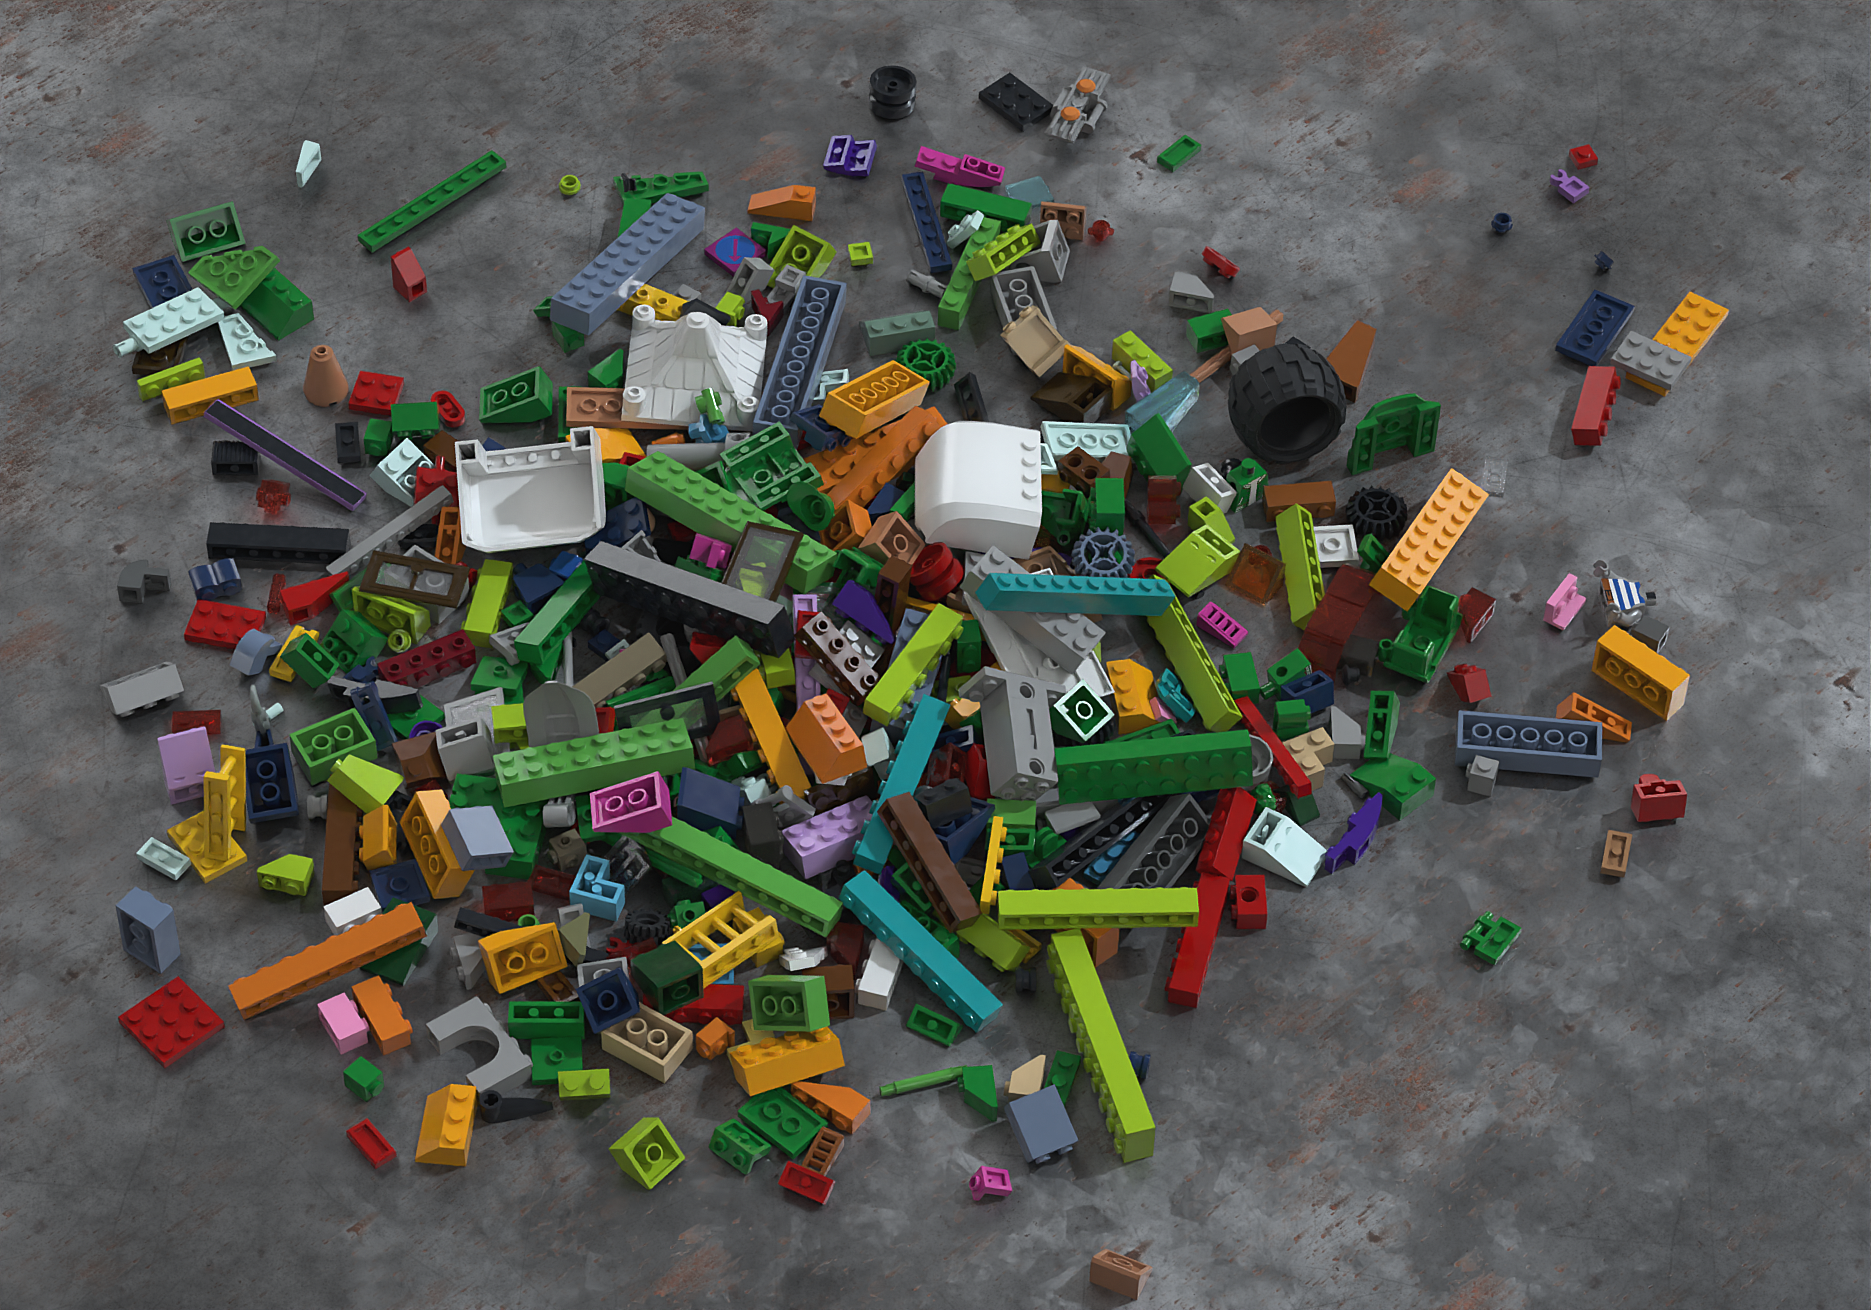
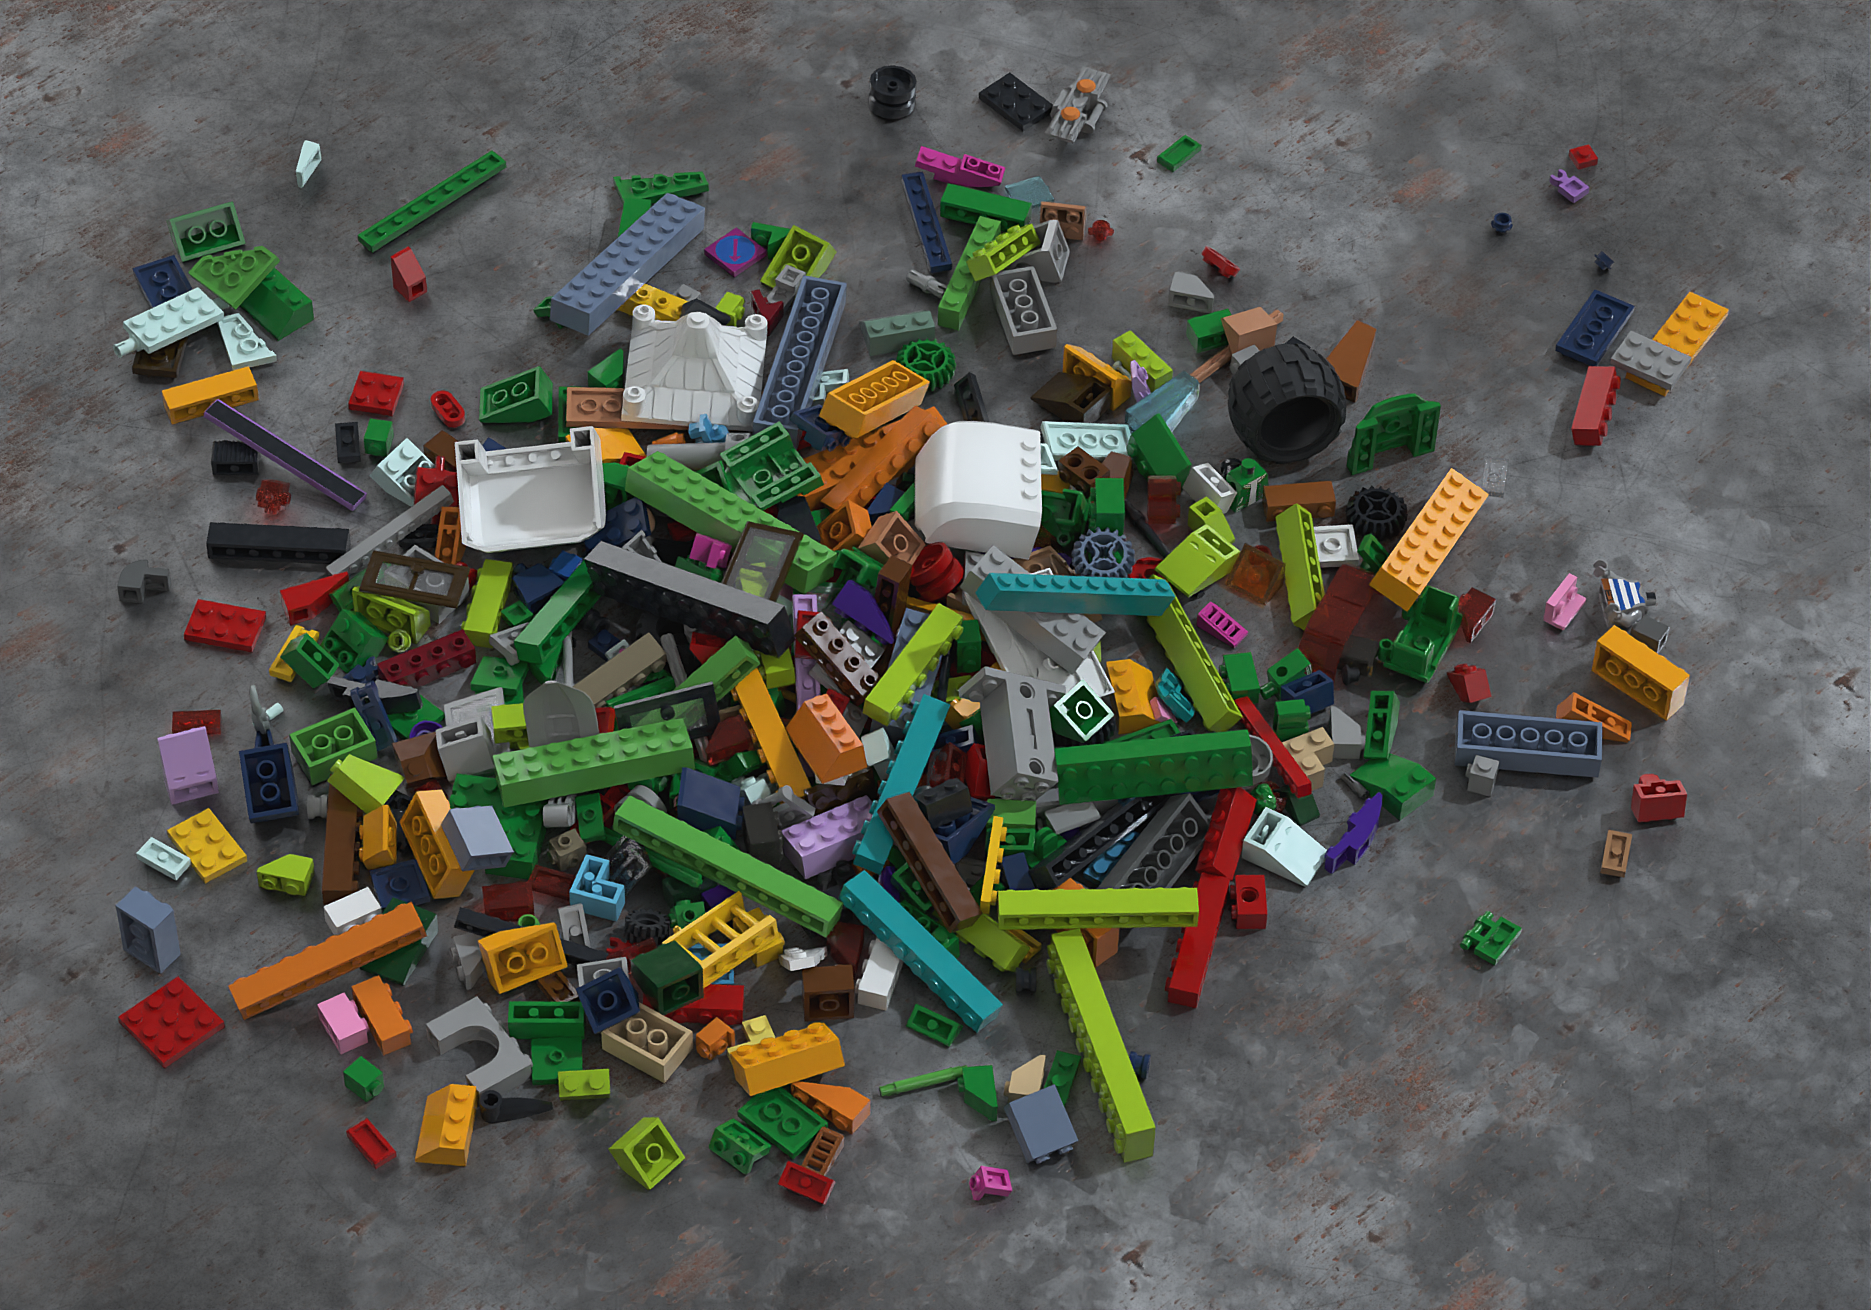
light grey slope [99,662,184,717] -> none
lime plate [137,357,205,402] -> none
dark blue brick [188,559,243,601] -> none
yellow fence [203,744,246,861] -> none
sand blue brick [230,629,282,675] -> none
clear red axle [267,573,286,614] -> none
nougat cone [303,345,349,407] -> none
green brick [391,402,440,441] -> none
green brick [552,321,585,353] -> none
olive slope [558,912,590,967] -> none
lime plate [559,175,581,195] -> none
dark pink slope [590,771,672,833] -> none
black hand [621,173,637,192] -> none
bright green plate [695,388,725,425] -> none
light grey slope [725,257,774,306] -> none
orange slope [747,185,816,221] -> none
bright green brick [748,975,830,1032] -> none
green piece [787,481,835,531] -> none
dark purple slope [823,135,877,176] -> none
lime plate [848,242,873,266] -> none
light aqua plate [946,210,984,249] -> none
tan panel [1000,305,1070,377] -> none
nougat slope [1089,1249,1153,1300] -> none

